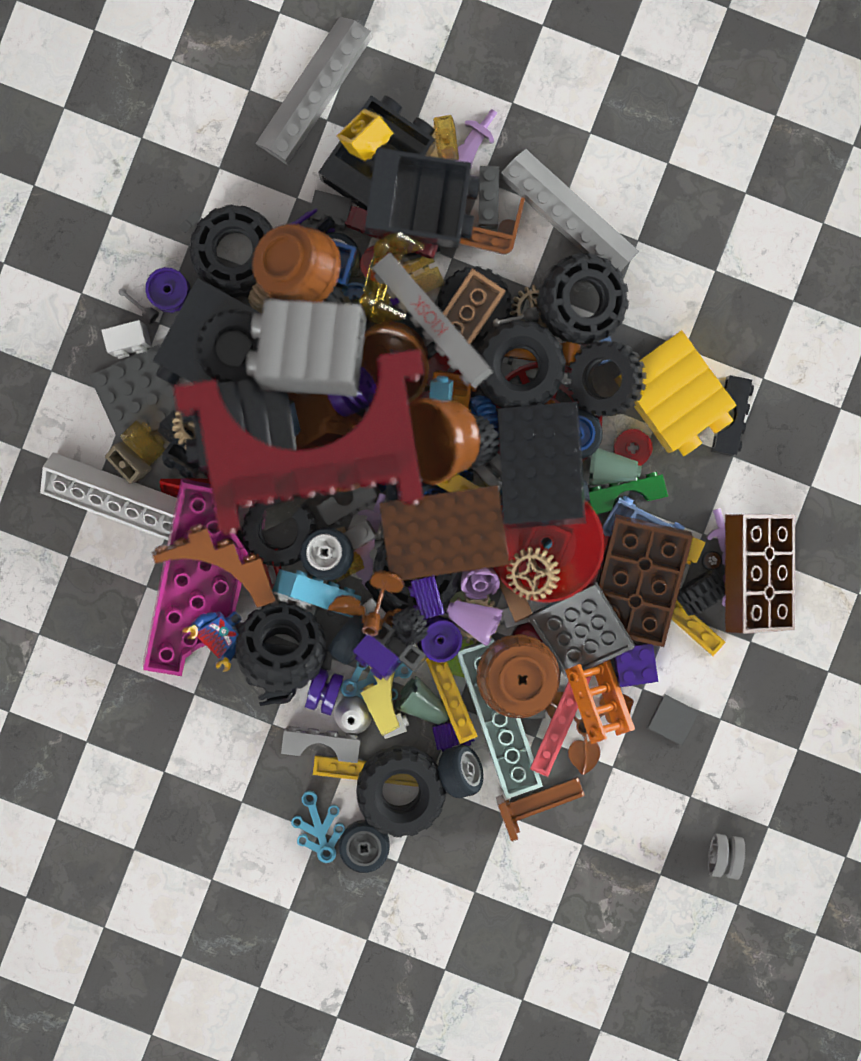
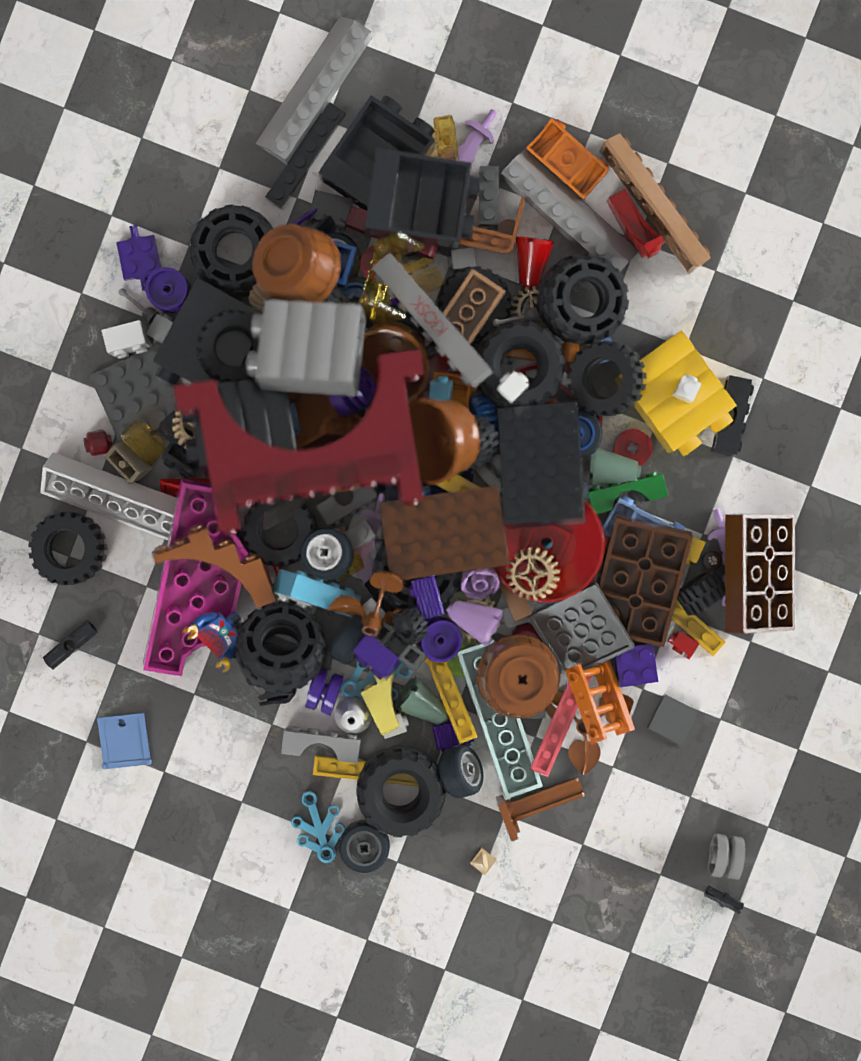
yellow brick [336,109,393,161] -> none
none -> black tyre [28,512,107,586]
none -> black piece [42,620,98,670]
none -> dark red head [83,429,113,456]
none -> medium blue container [97,712,152,769]
none -> dark purple plate [116,225,161,291]
none -> light grey brick [146,314,174,343]
none -> black plate [265,102,346,209]
none -> light grey brick [448,248,476,273]
none -> tan tile [470,847,497,875]
none -> white brick [497,371,529,403]
none -> red cone [515,236,554,290]
none -> orange piece [526,118,610,200]
none -> medium nougat slope [599,133,711,274]
none -> red arch [607,189,665,259]
none -> red brick [667,630,700,660]
none -> white brick [672,375,701,404]
none -> black pin [704,885,744,914]

